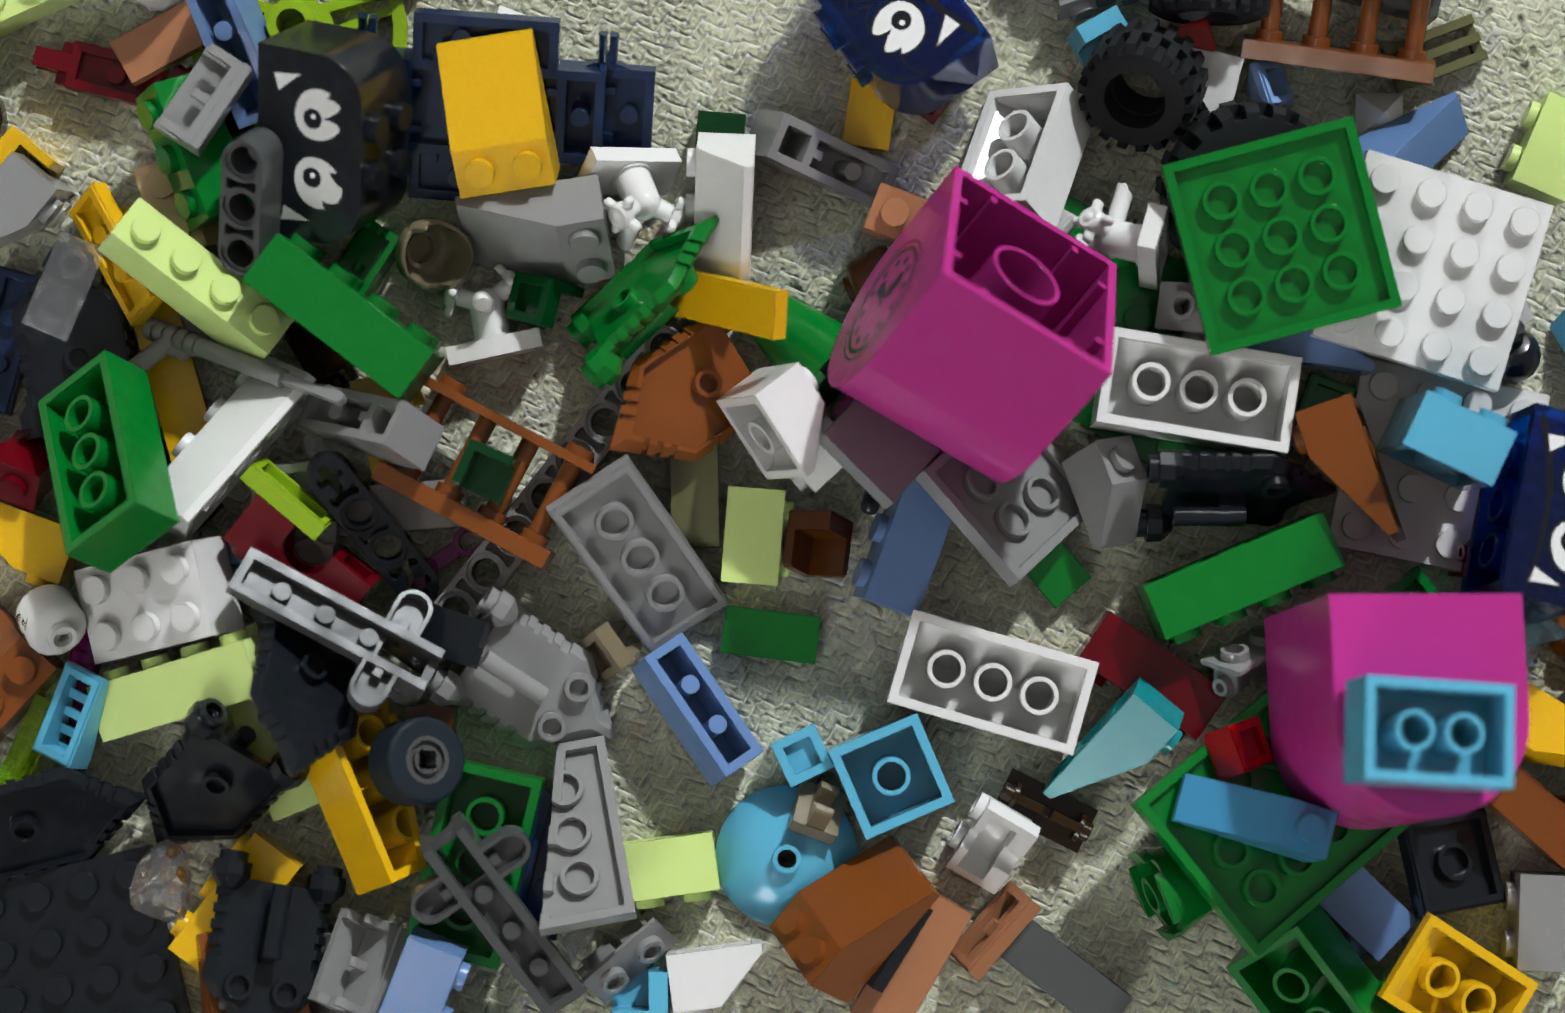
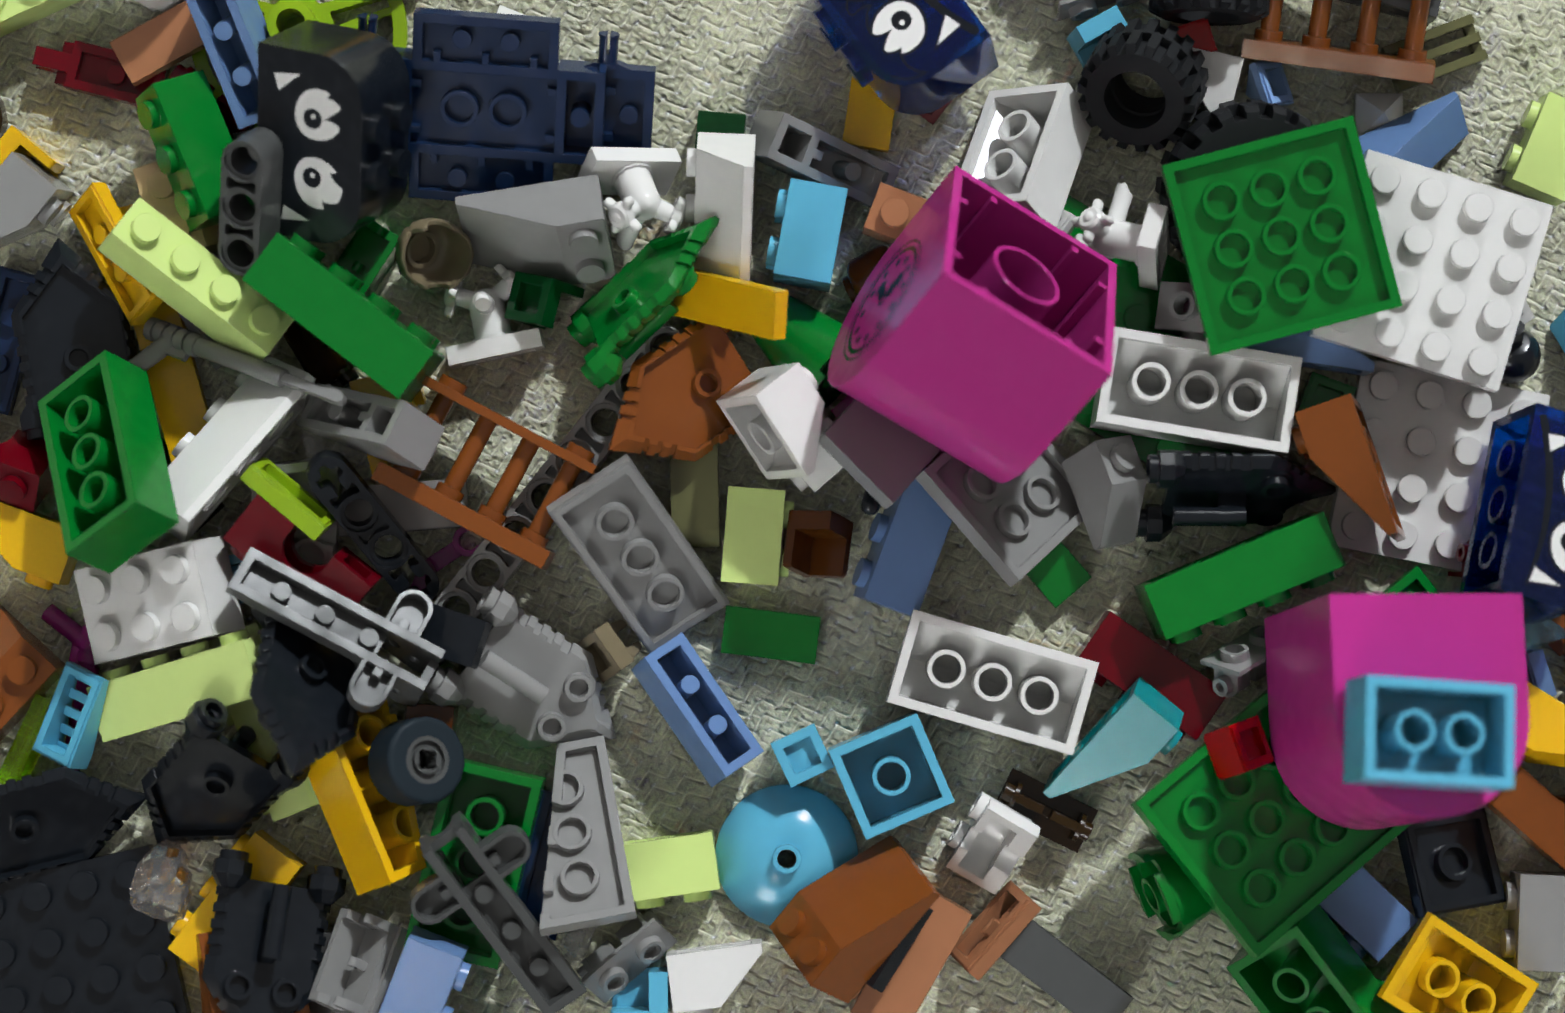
white head [15,584,87,656] -> none
clear slope [21,230,104,341] -> none
light grey hinge [153,44,253,157] -> none
yellow slope [436,28,560,199] -> none
dark green panel [450,438,522,506] -> none
dark tan tile [787,781,847,845] -> none
dark azure slope [1171,773,1338,863] -> none
medium azure brick [1376,387,1518,491] -> none
none -> medium azure brick [765,178,848,292]
none -> medium blue tile [1526,649,1557,696]

